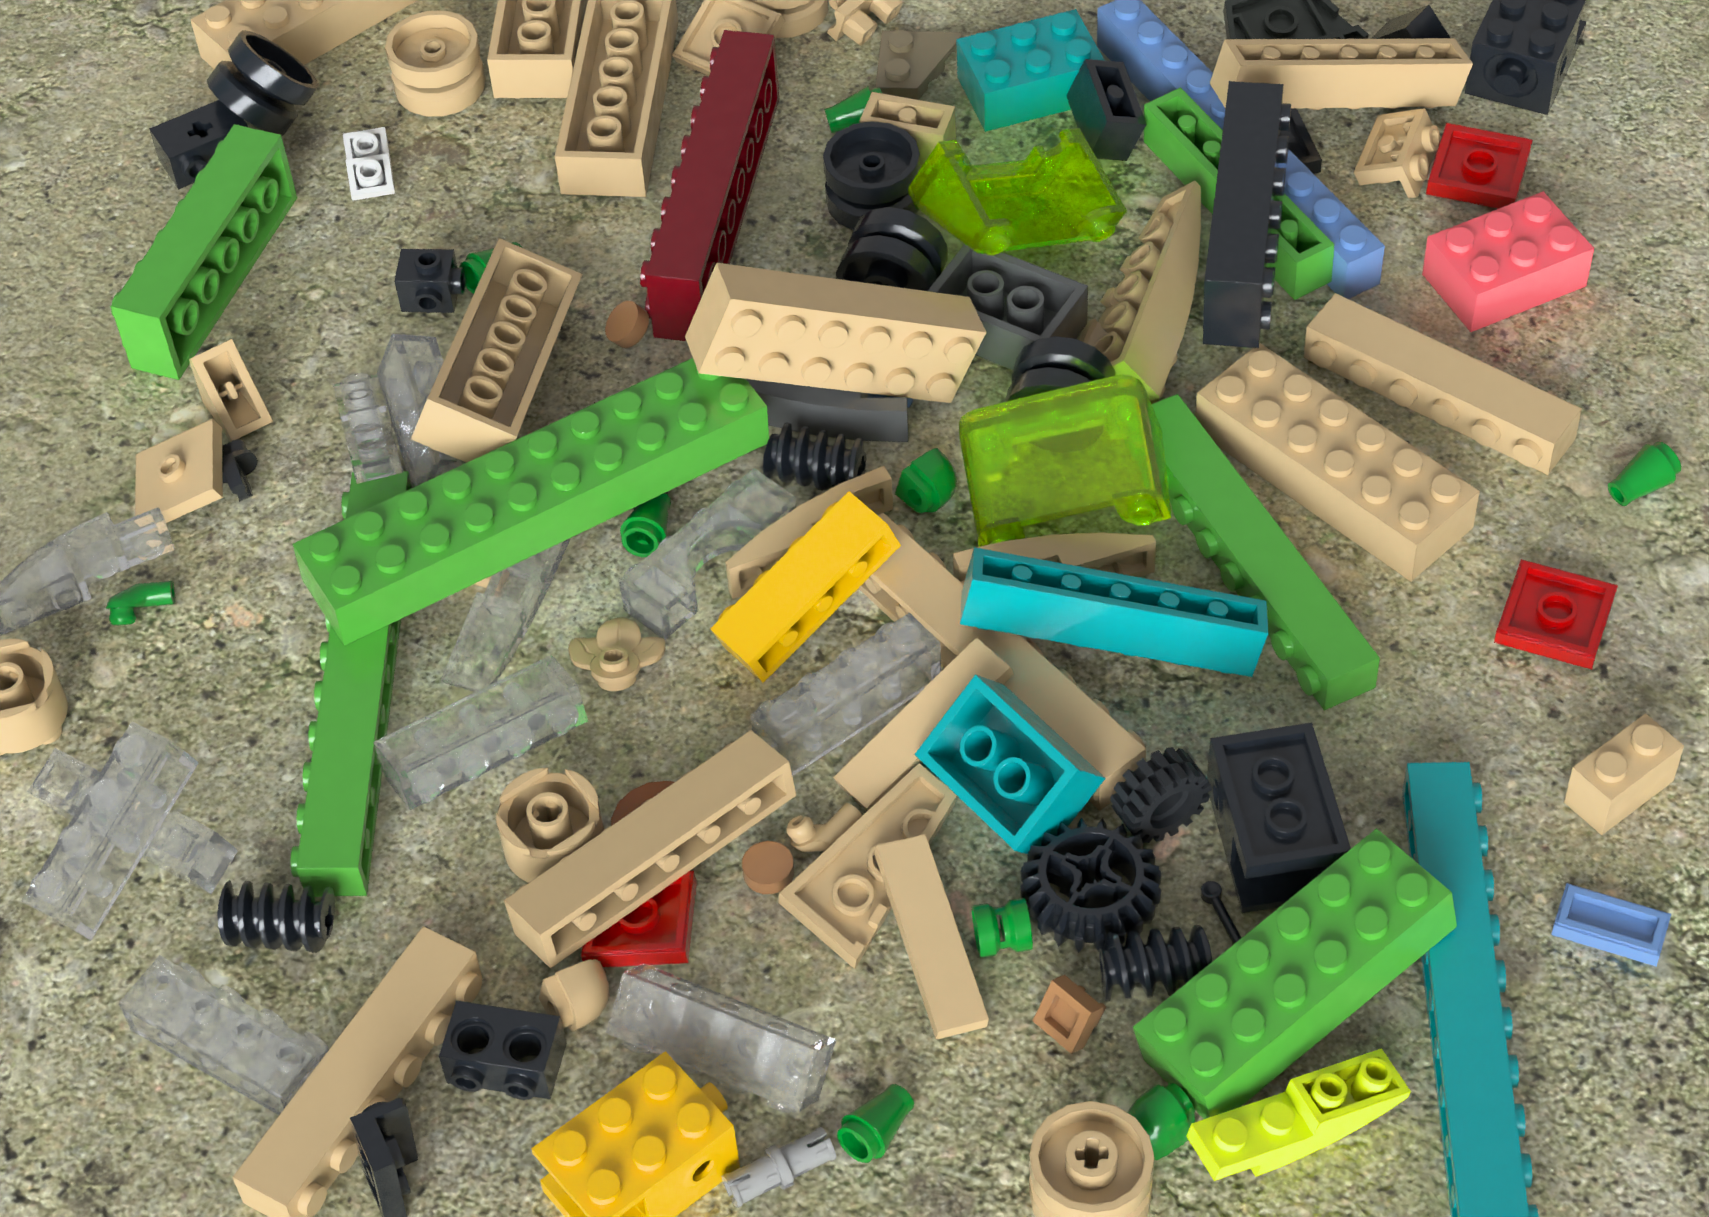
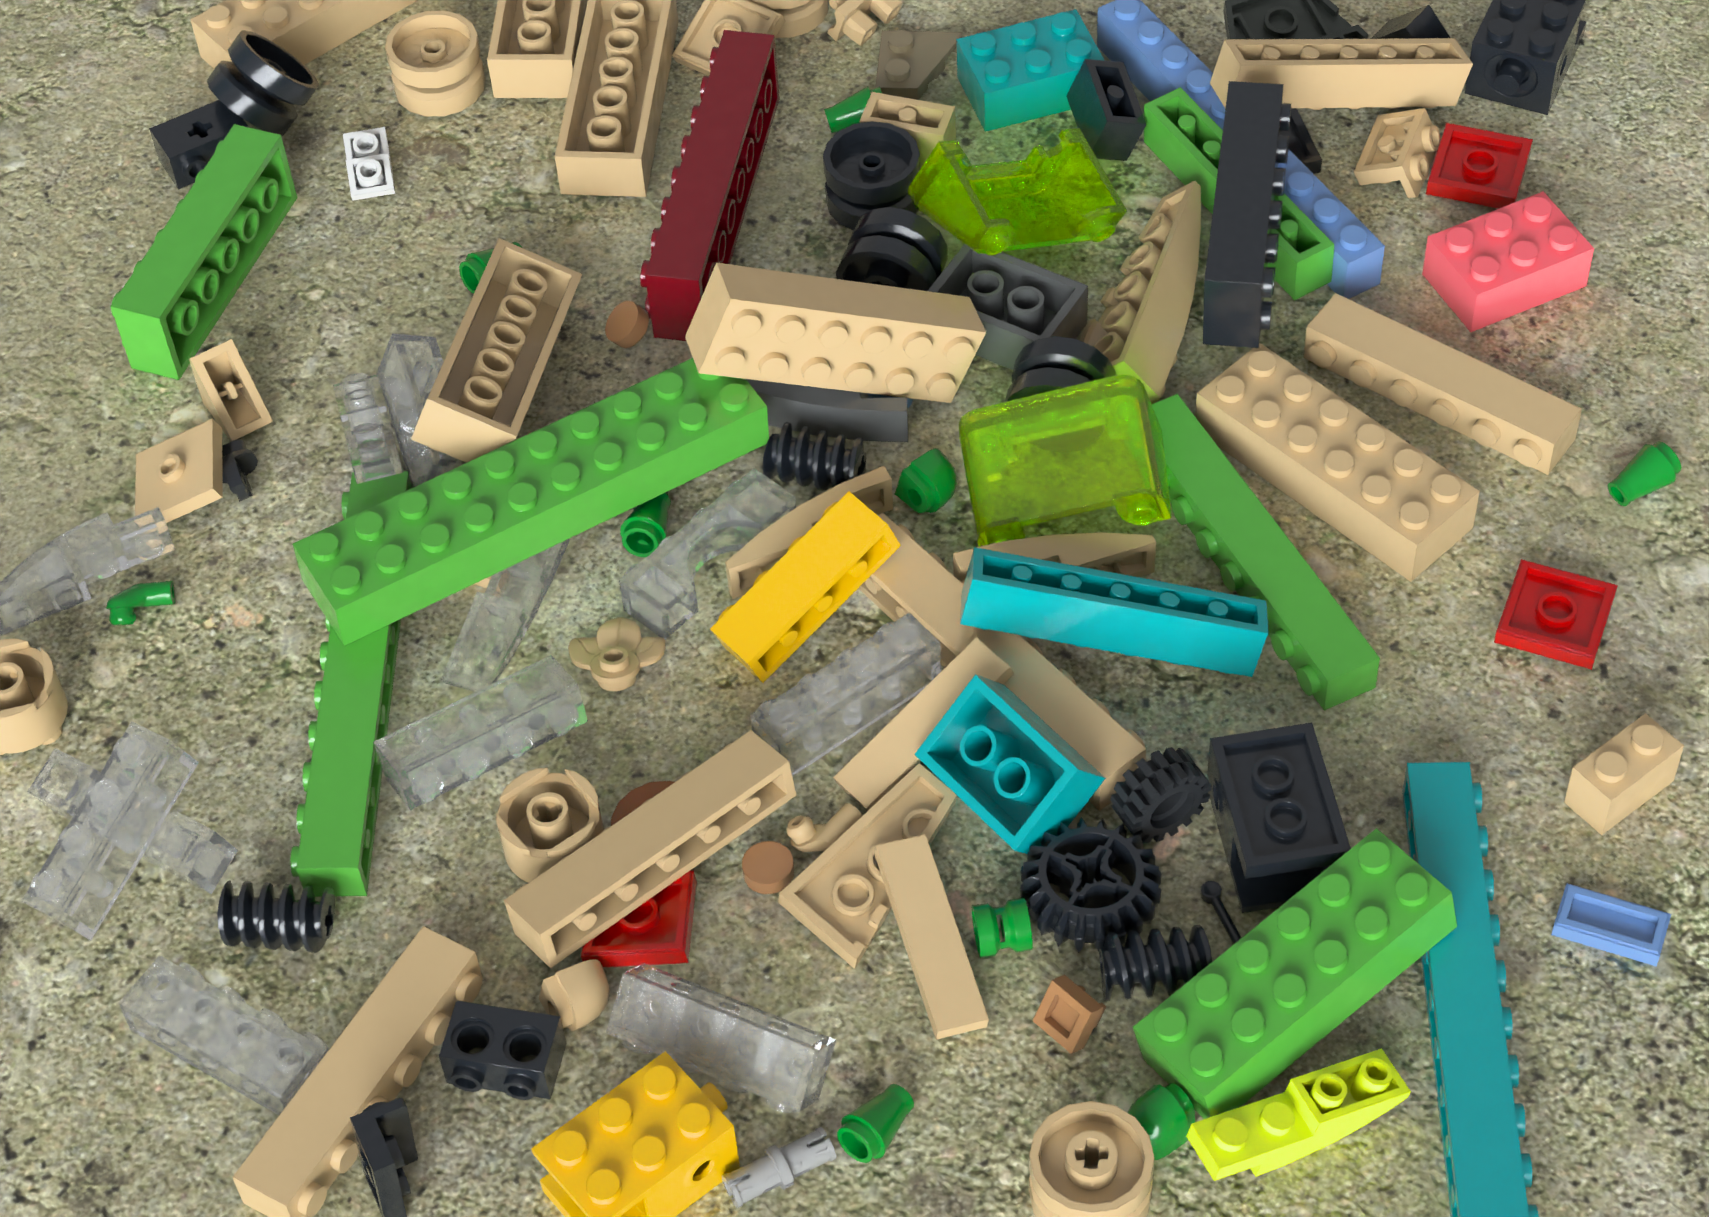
black brick [394,249,466,313] -> none

